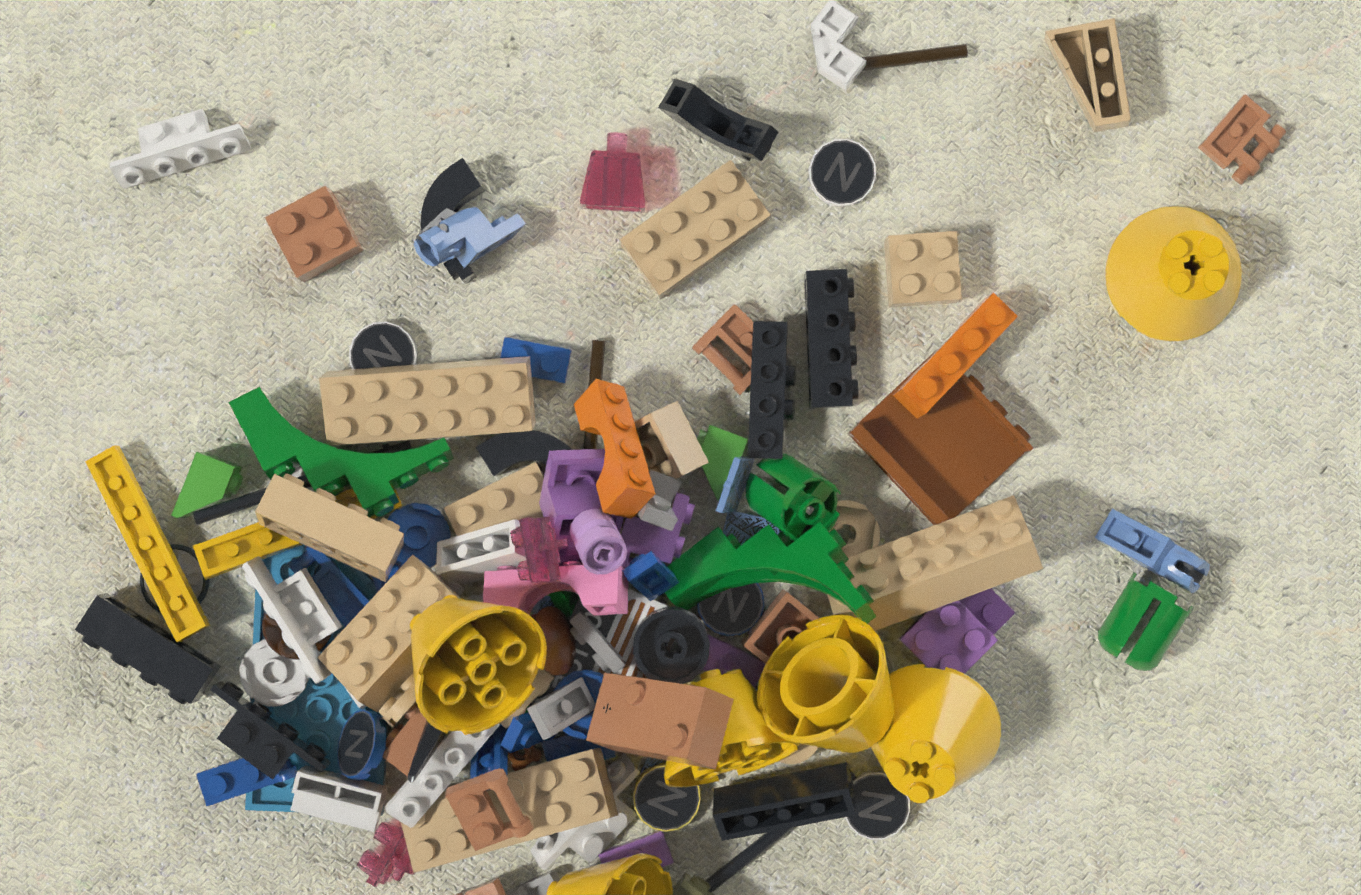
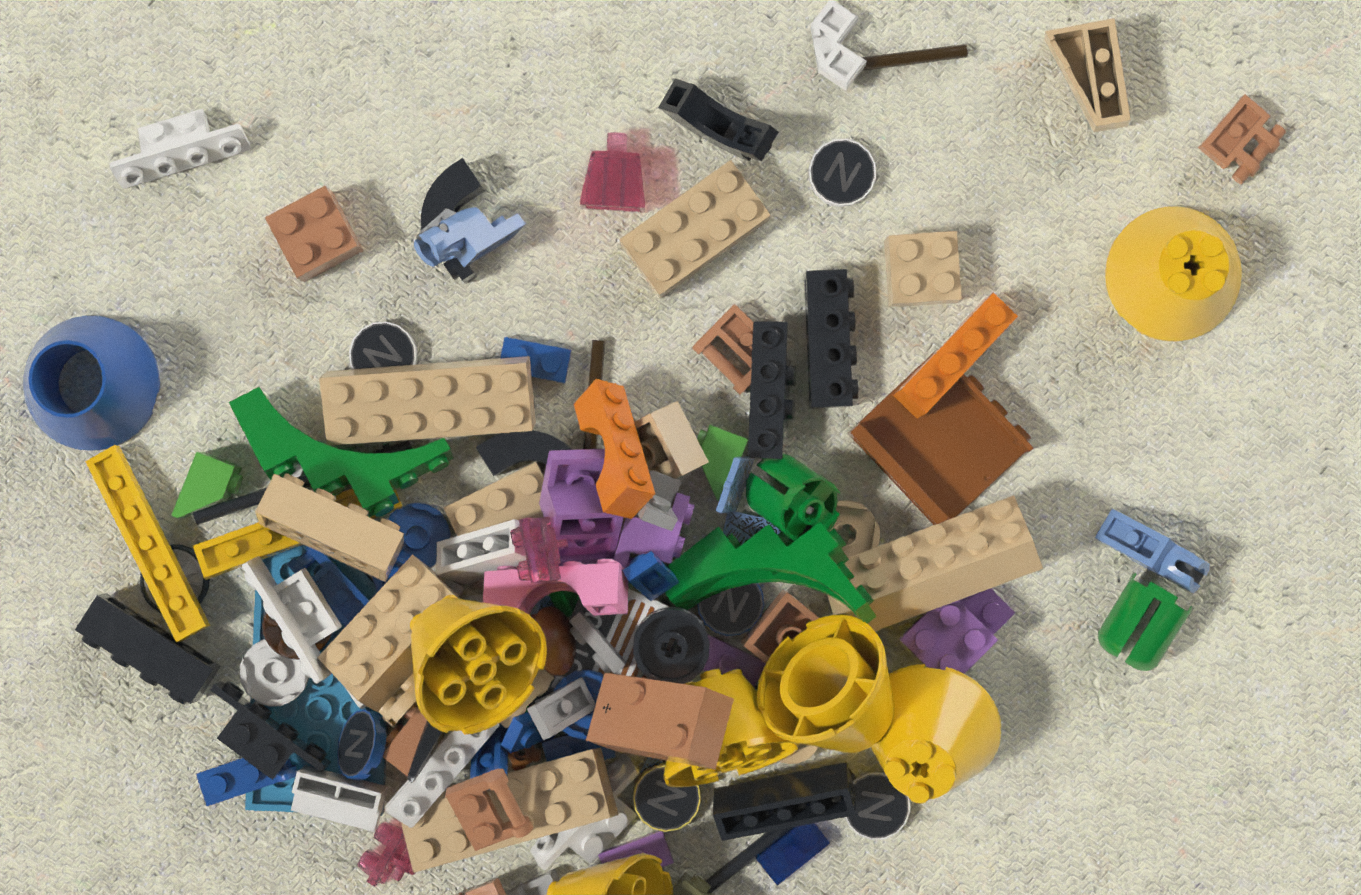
lavender wheel [569,509,627,575] -> none
none -> blue cone [23,316,160,451]
none -> clear blue tile [756,823,830,886]

